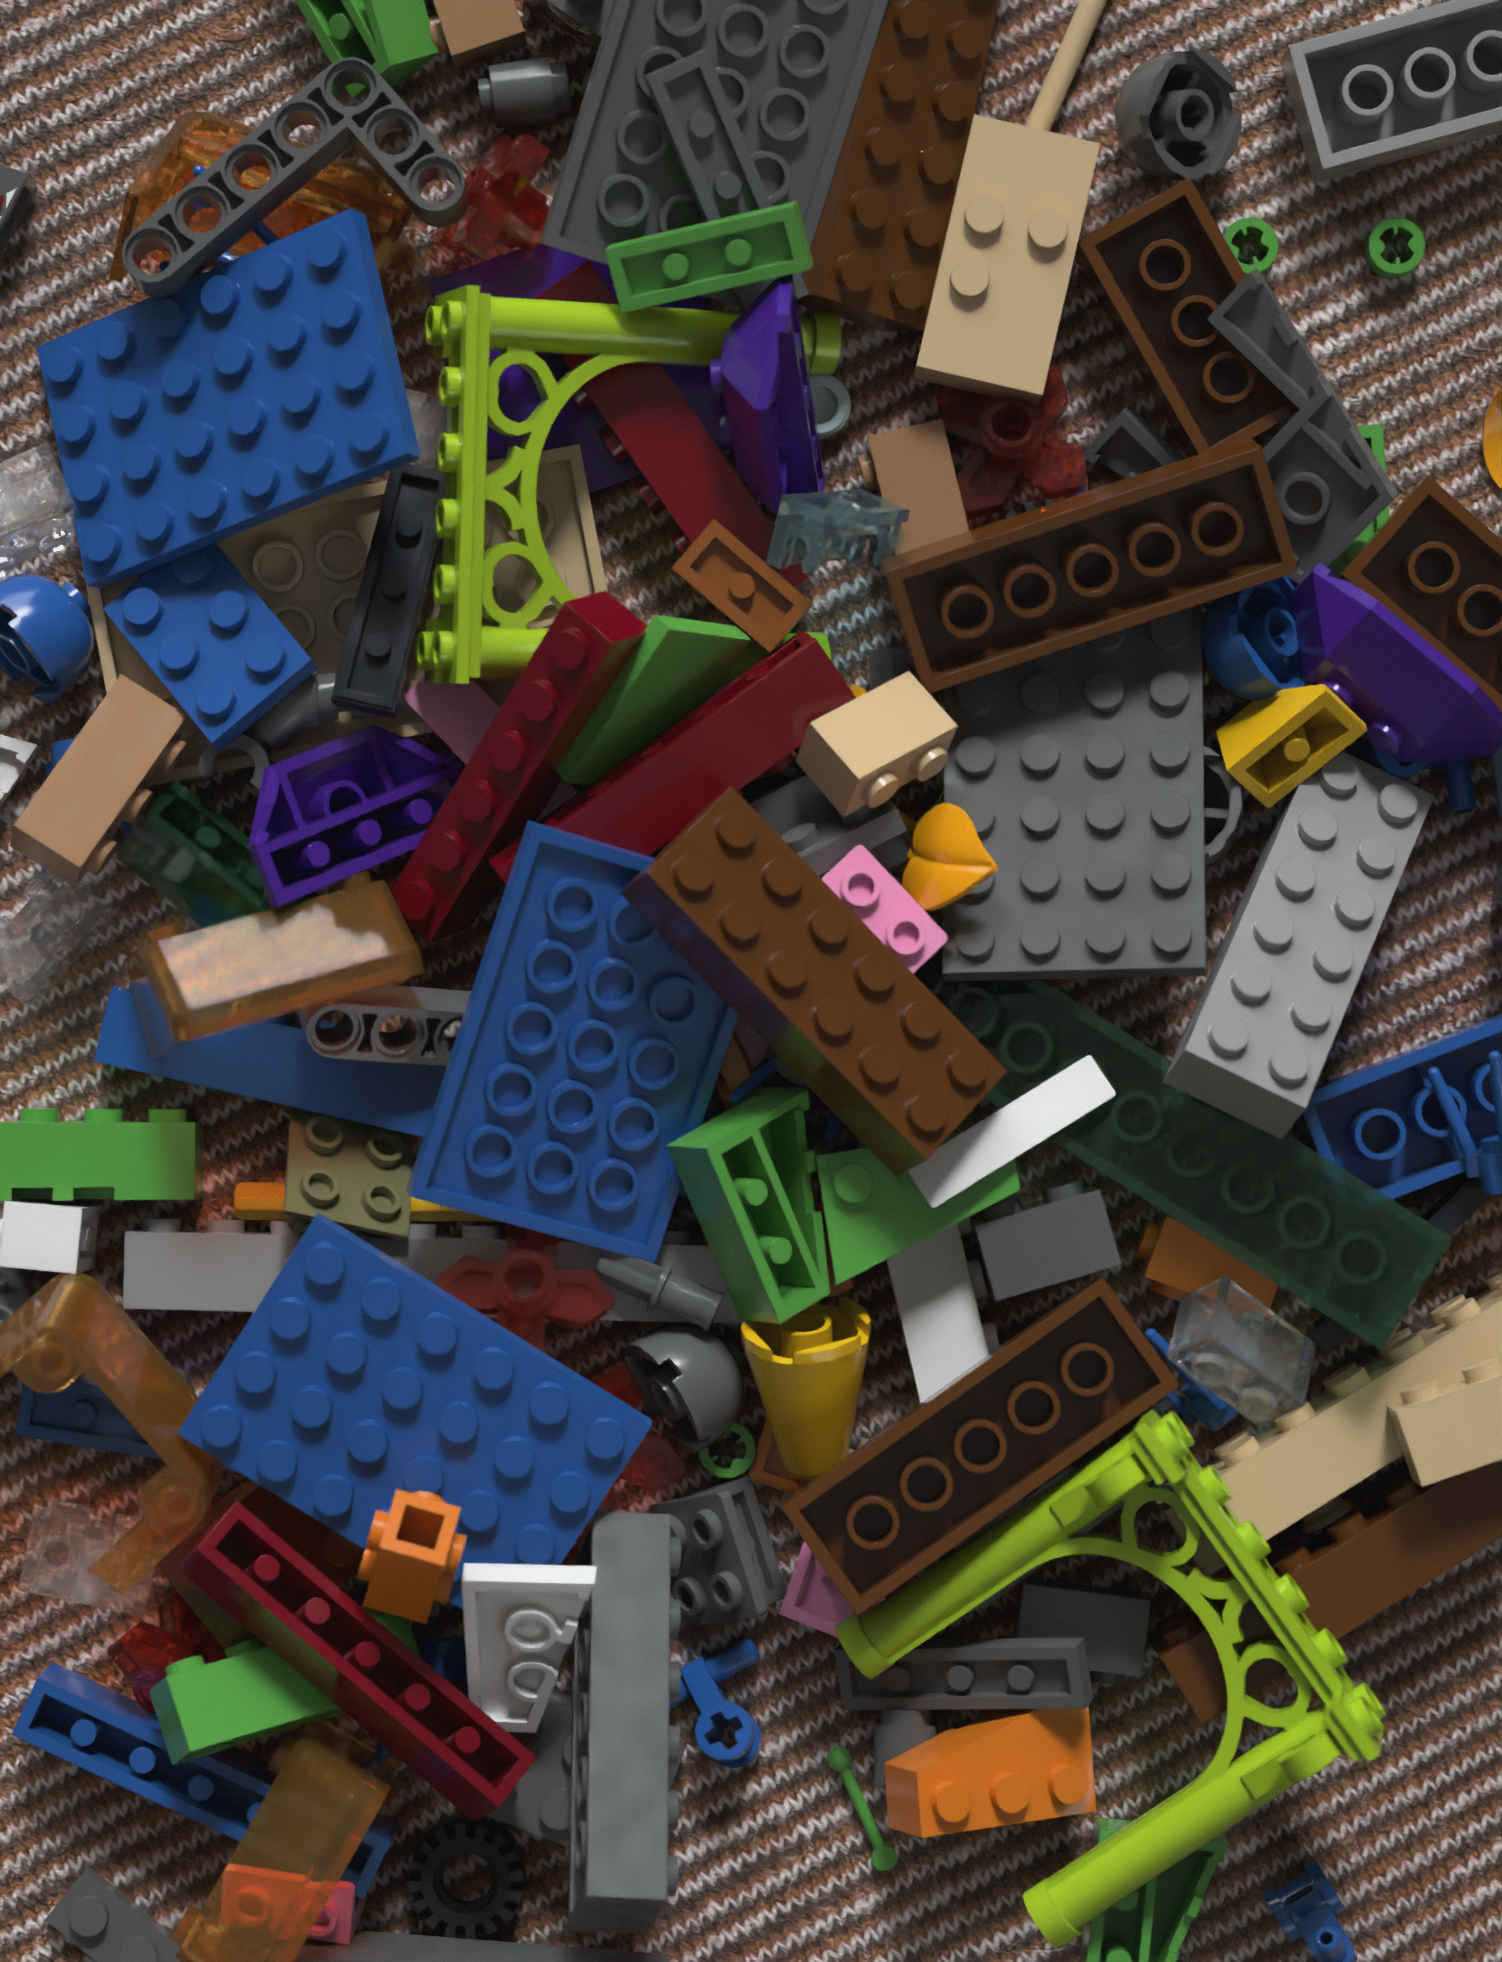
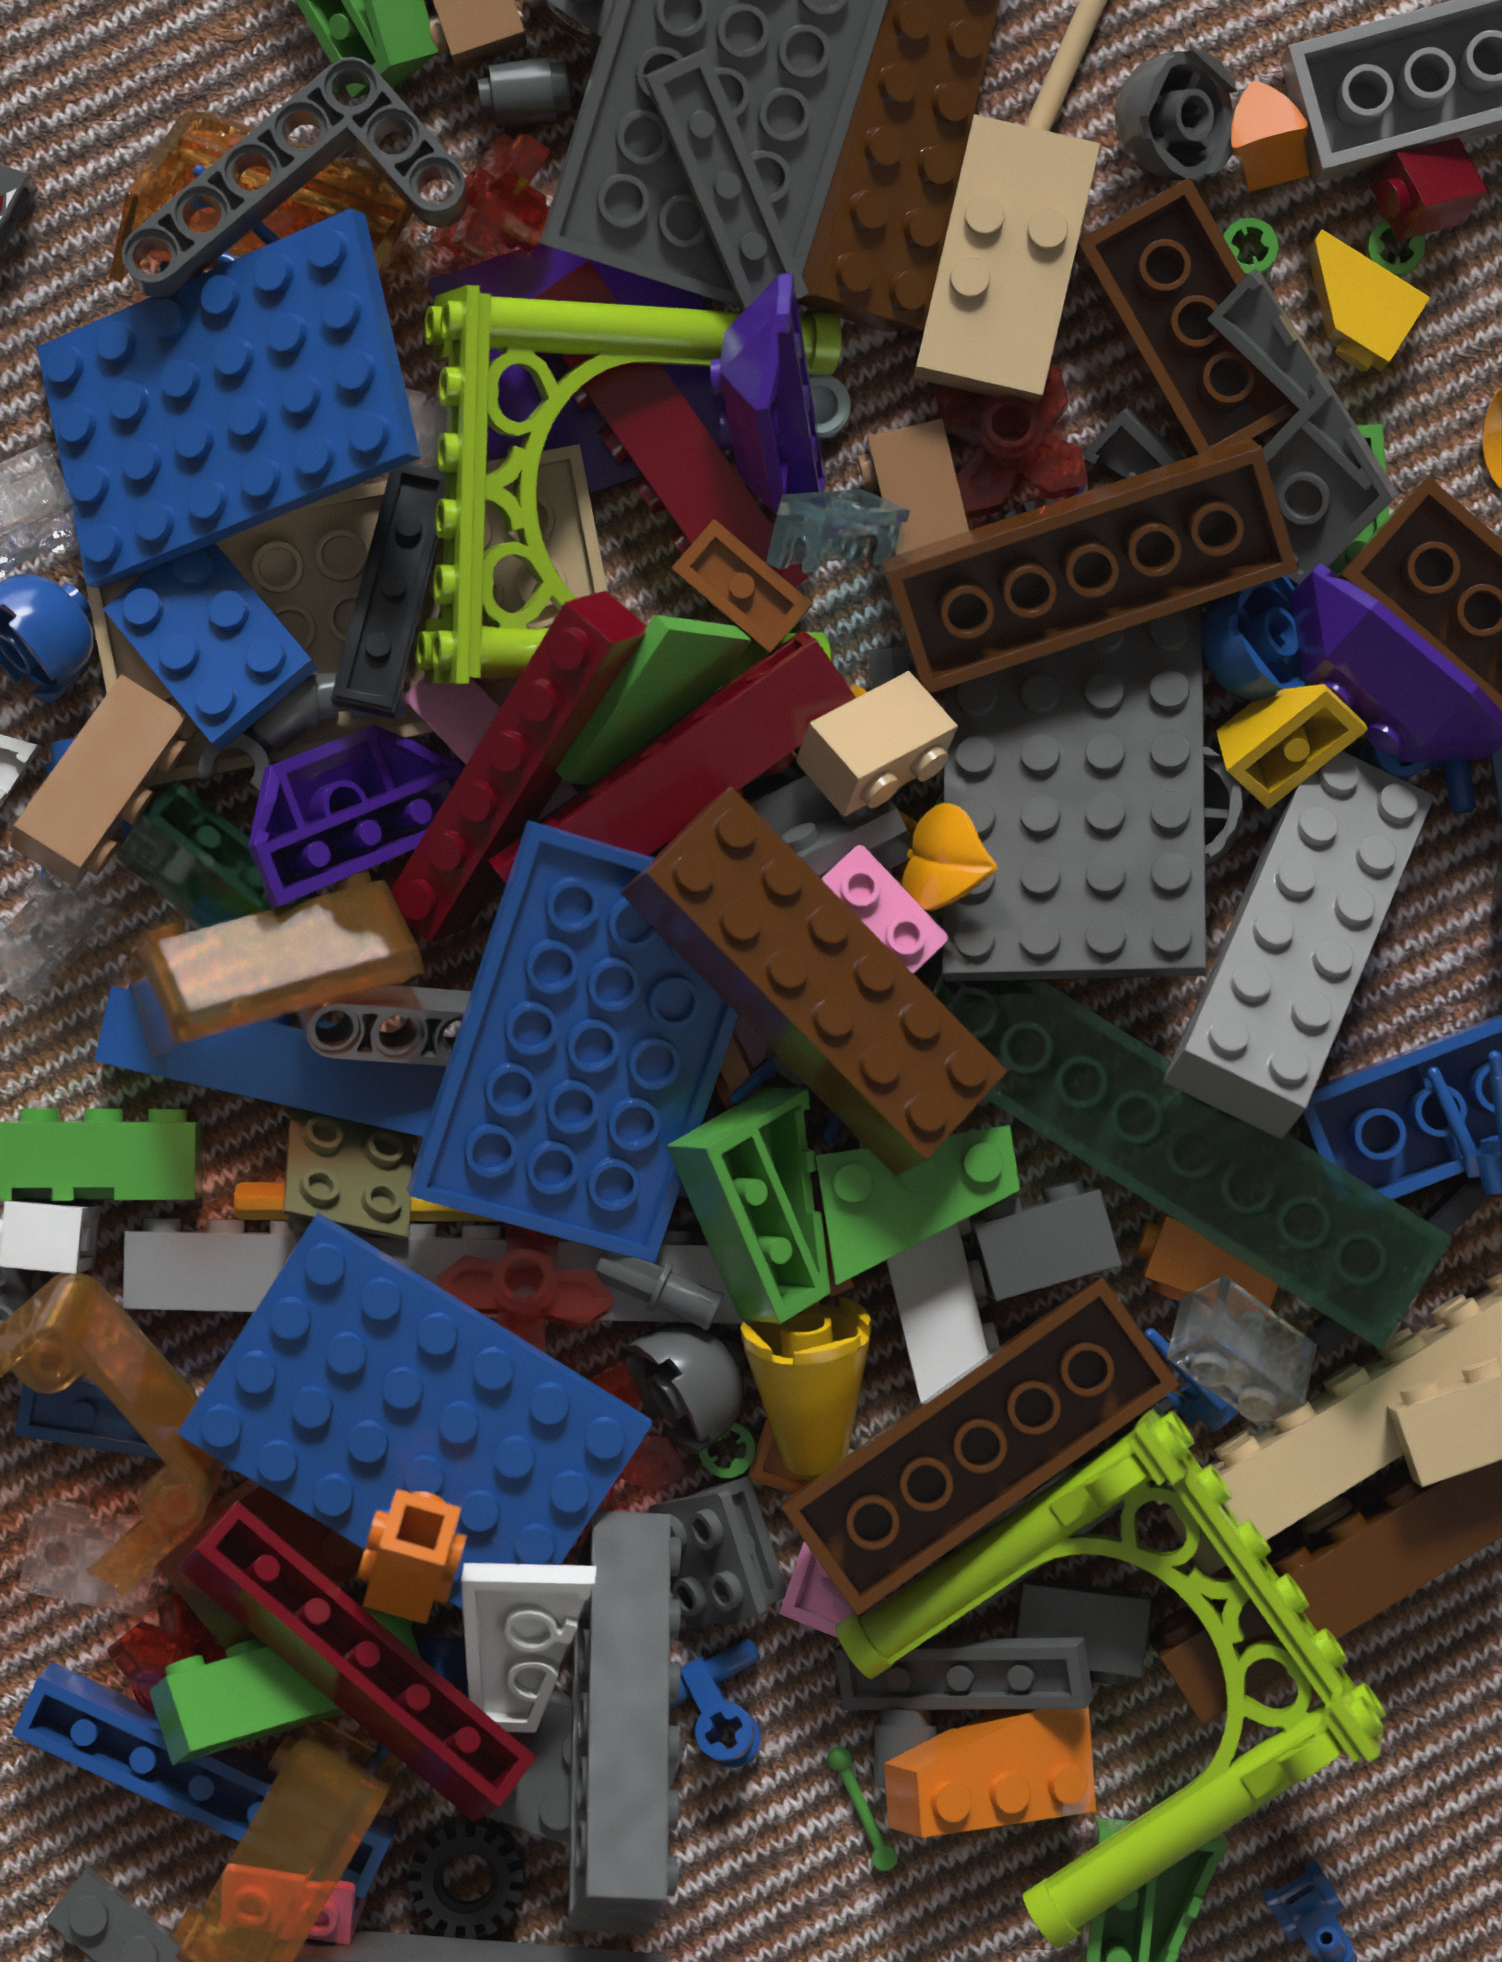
bright green plate [605,201,814,313] -> none
white sticker [907,1055,1116,1208] -> none
none -> orange tile [1231,81,1310,193]
none -> yellow slope [1307,229,1430,372]
none -> dark red brick [1371,138,1487,241]

